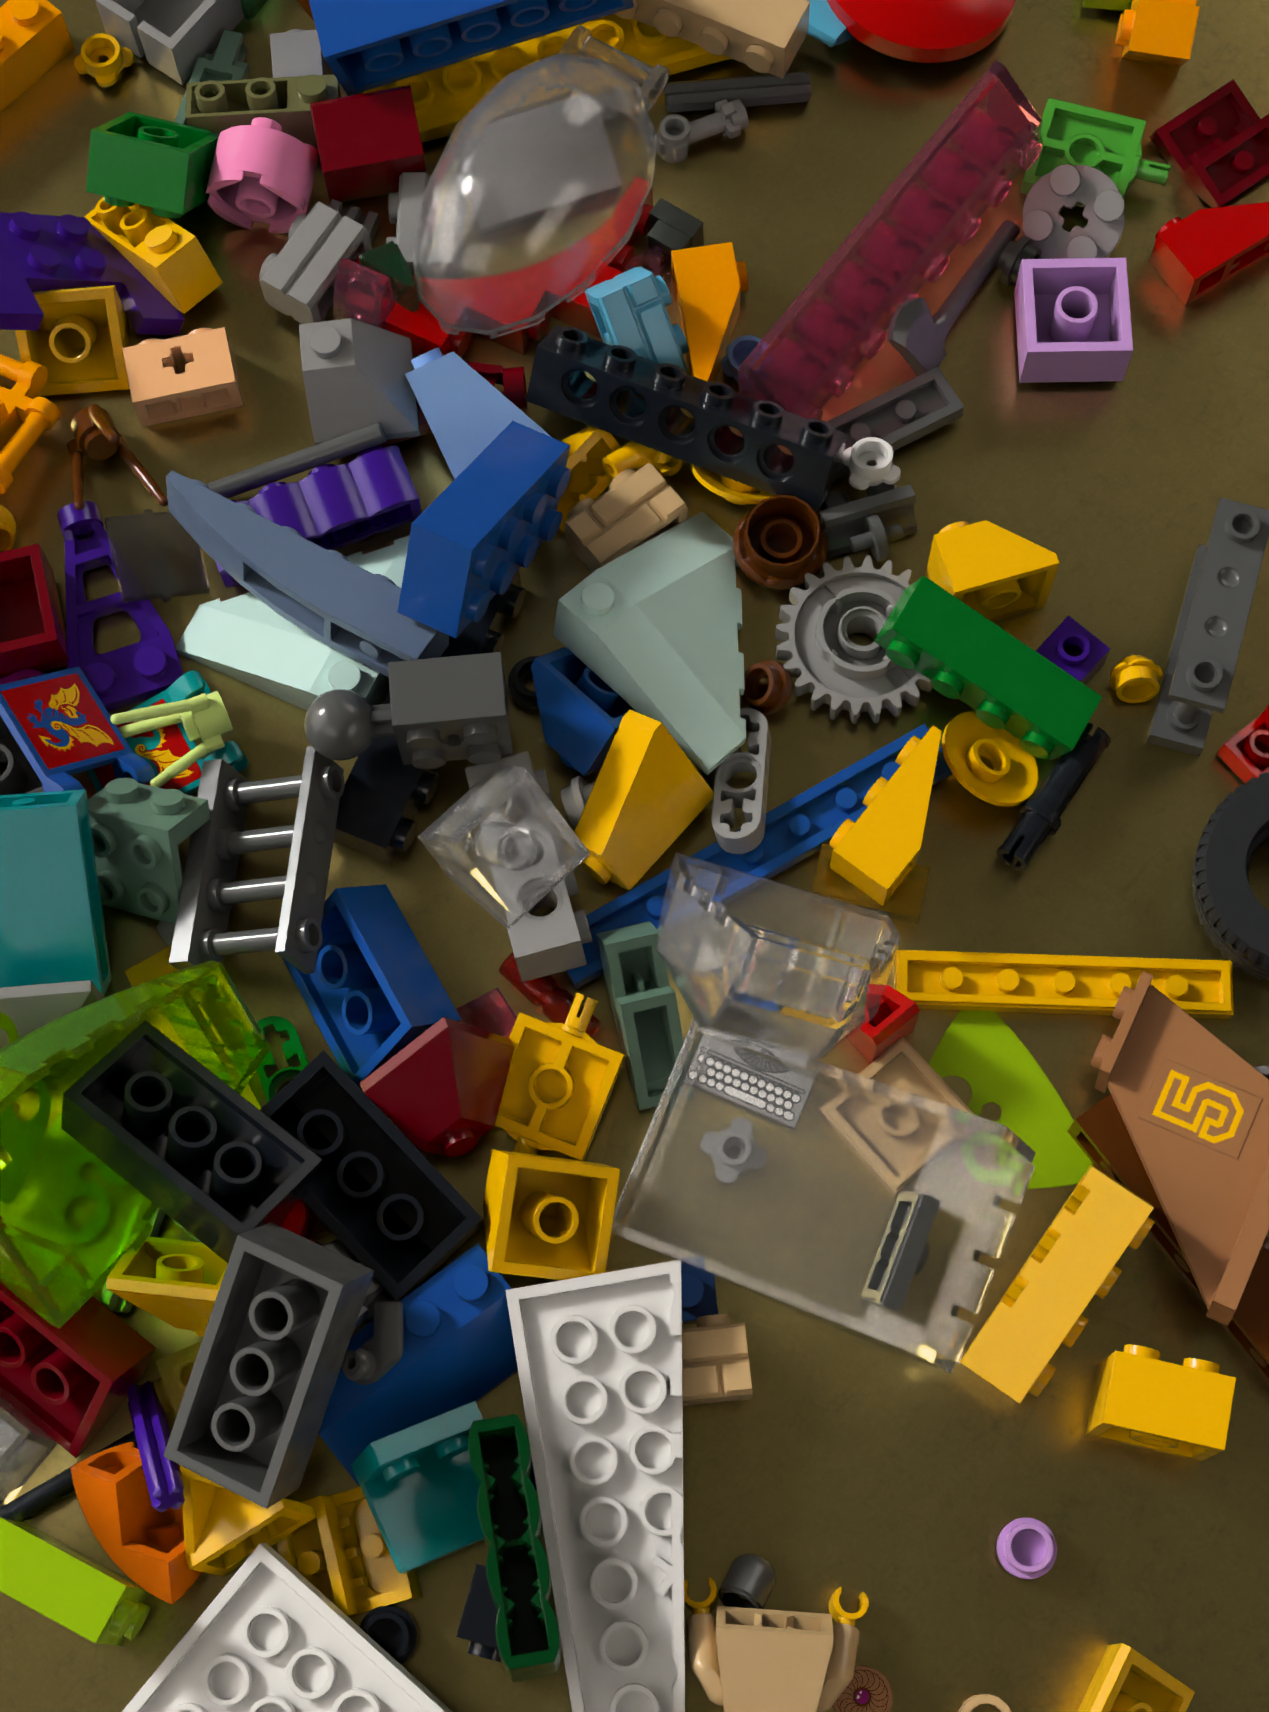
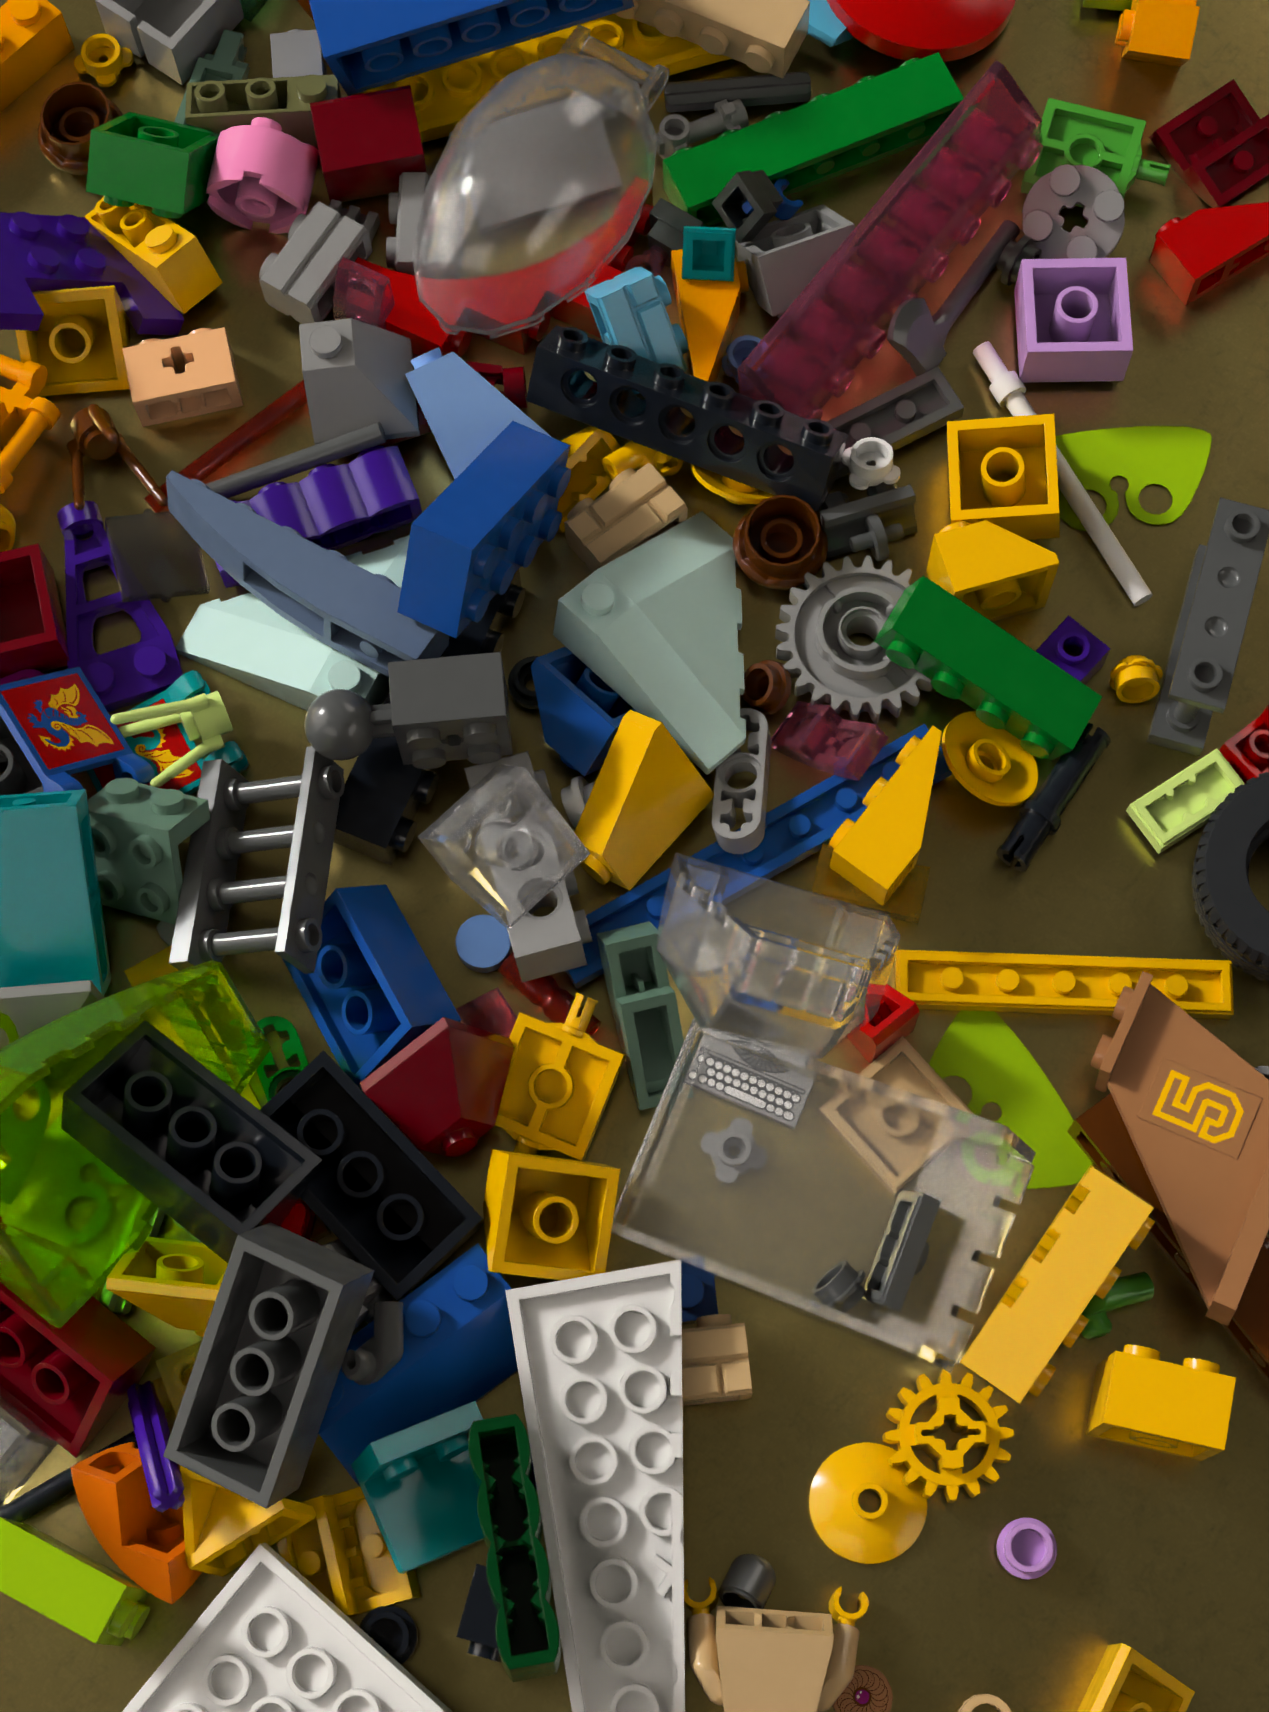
clear green slope [359,241,420,312] -> none
none -> reddish brown piece [38,82,123,175]
none -> clear red bar [143,379,307,515]
none -> medium blue tile [456,914,512,973]
none -> green brick [663,52,965,227]
none -> teal slope [682,226,736,281]
none -> pearl dark grey piece [712,170,803,243]
none -> light grey slope [735,204,857,318]
none -> clear pink slope [771,701,889,781]
none -> yellow dish [809,1442,927,1564]
none -> dark grey plate [812,1260,866,1314]
none -> yellow gear [883,1369,1014,1503]
none -> yellow brick [947,414,1060,540]
none -> white bar [973,341,1153,606]
none -> lime piece [1056,426,1212,531]
none -> bright green arm [1081,1272,1154,1340]
none -> yellowish green plate [1126,748,1245,854]

